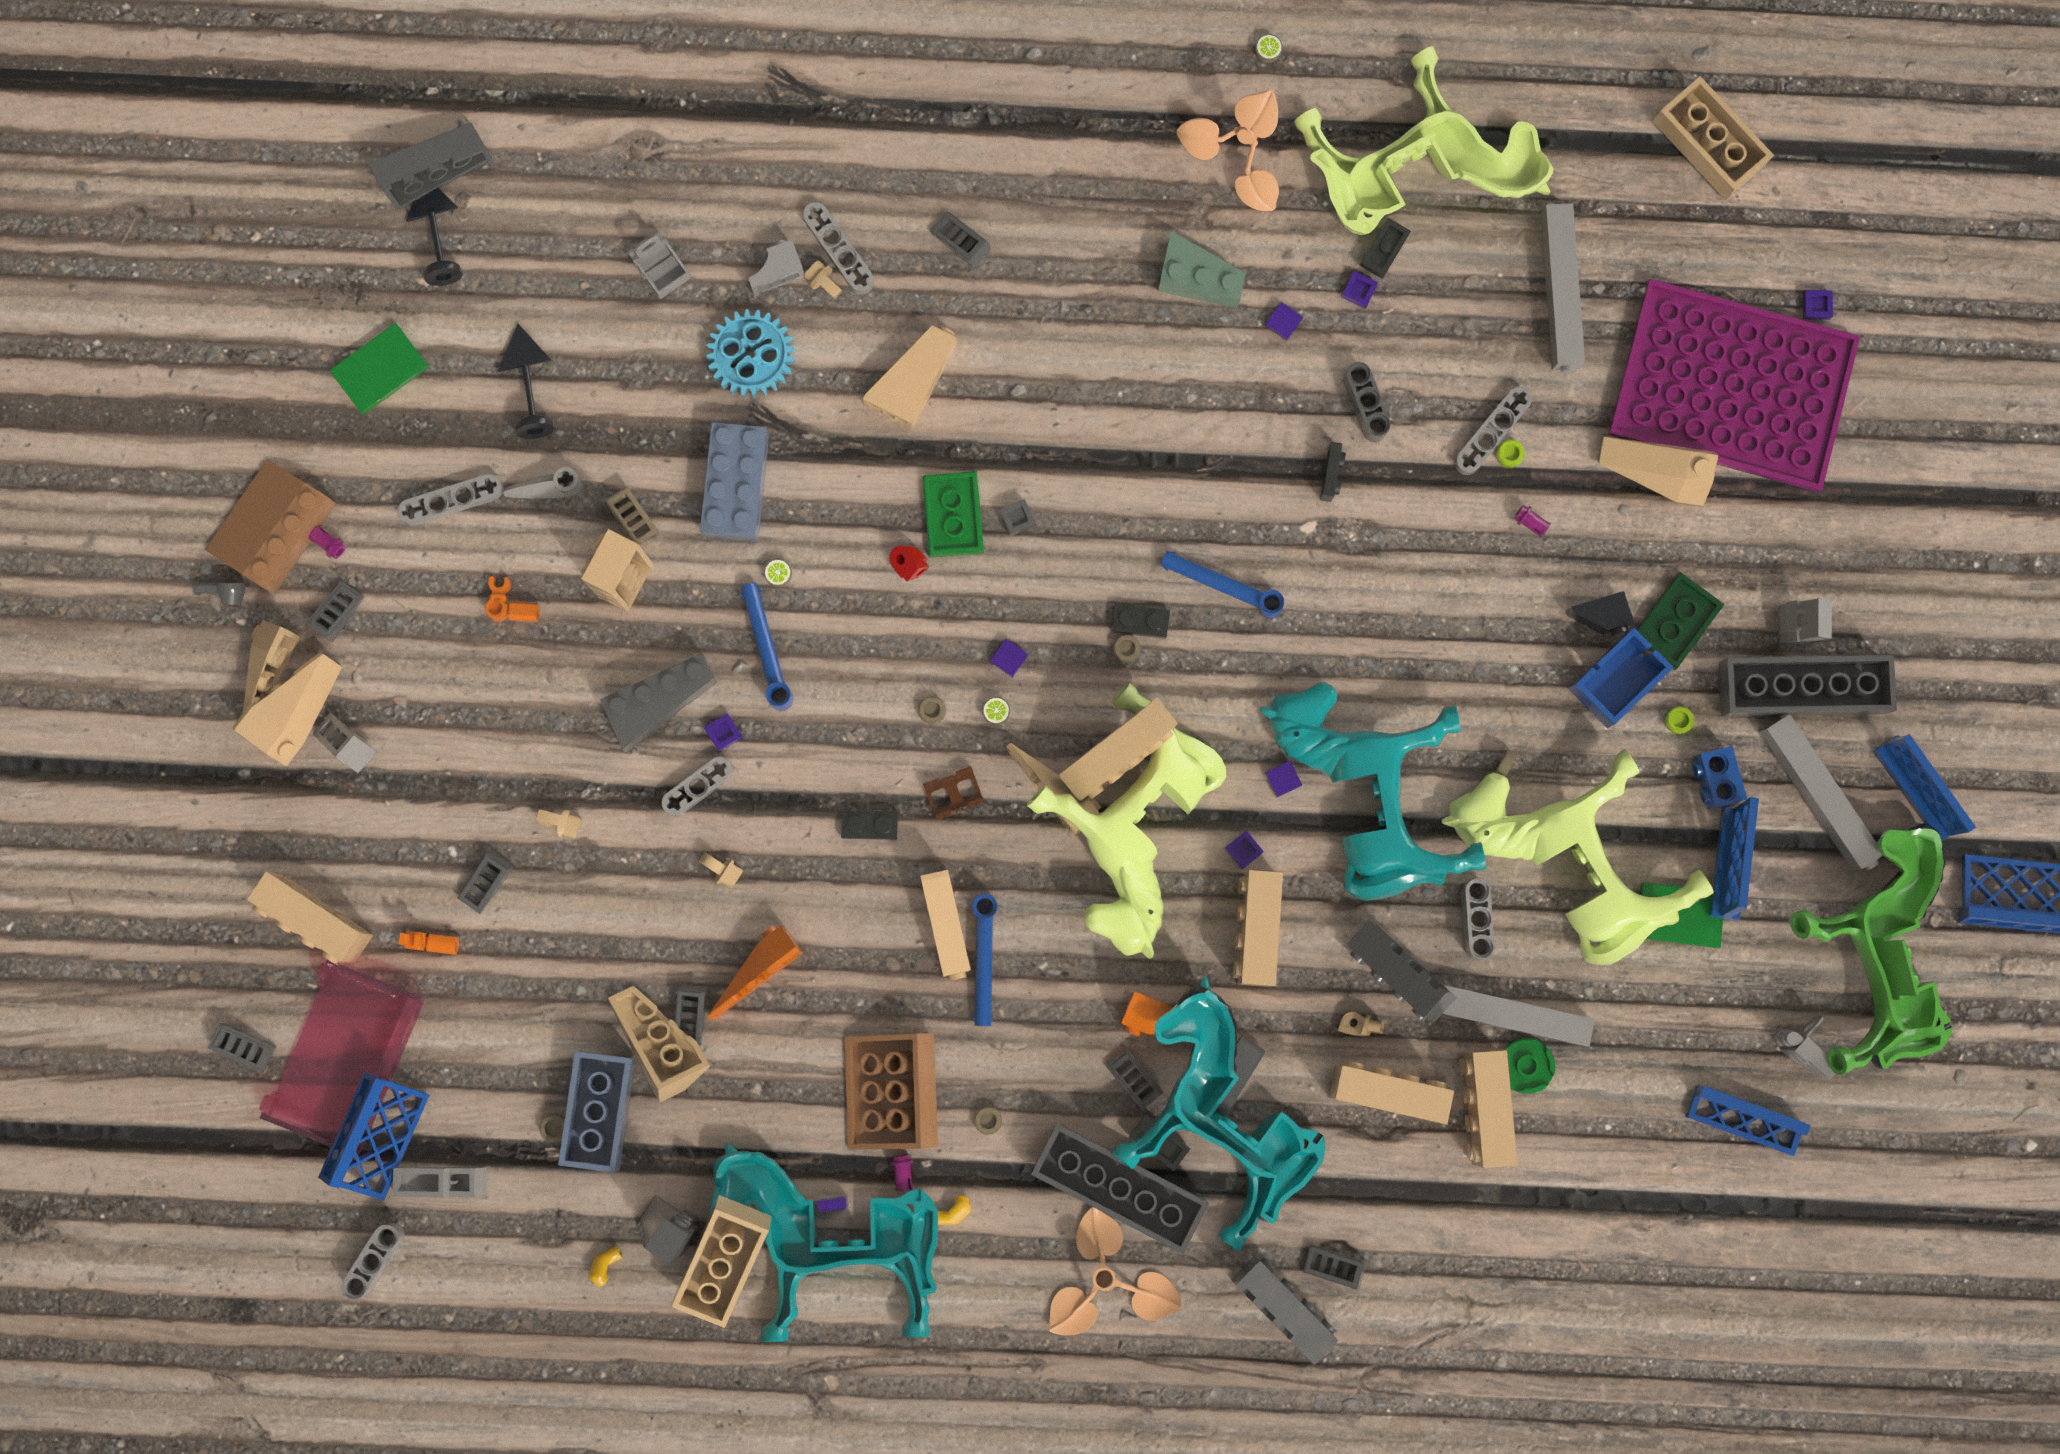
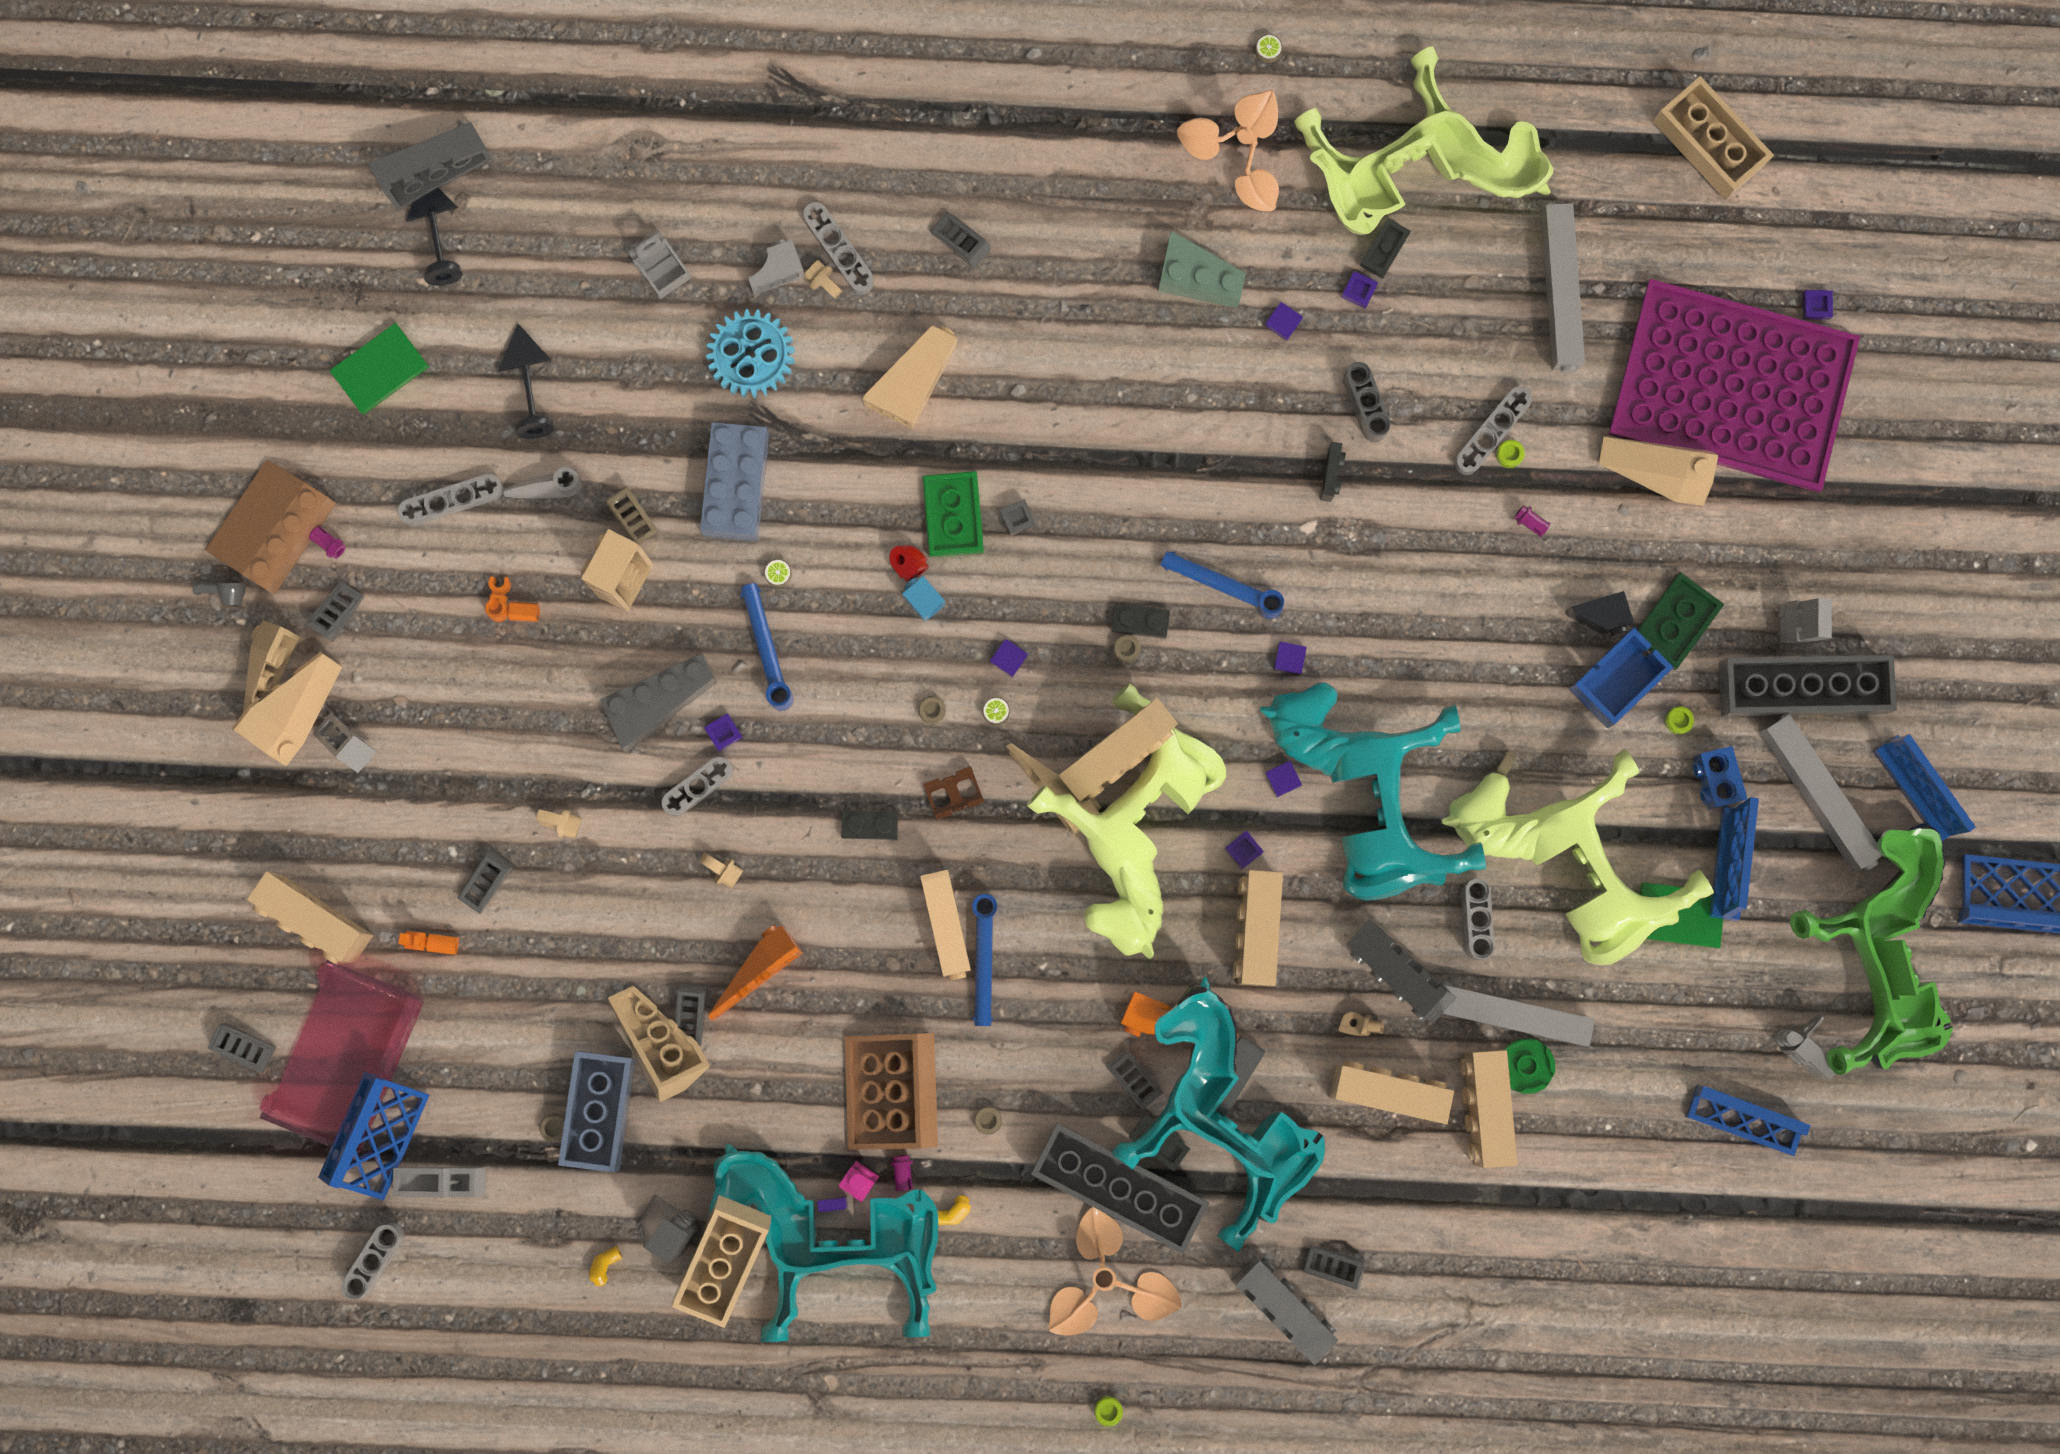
none -> dark pink brick [839,1160,879,1202]
none -> dark azure brick [902,576,945,623]
none -> lime tile [1094,1396,1123,1427]
none -> dark purple tile [1273,641,1307,675]

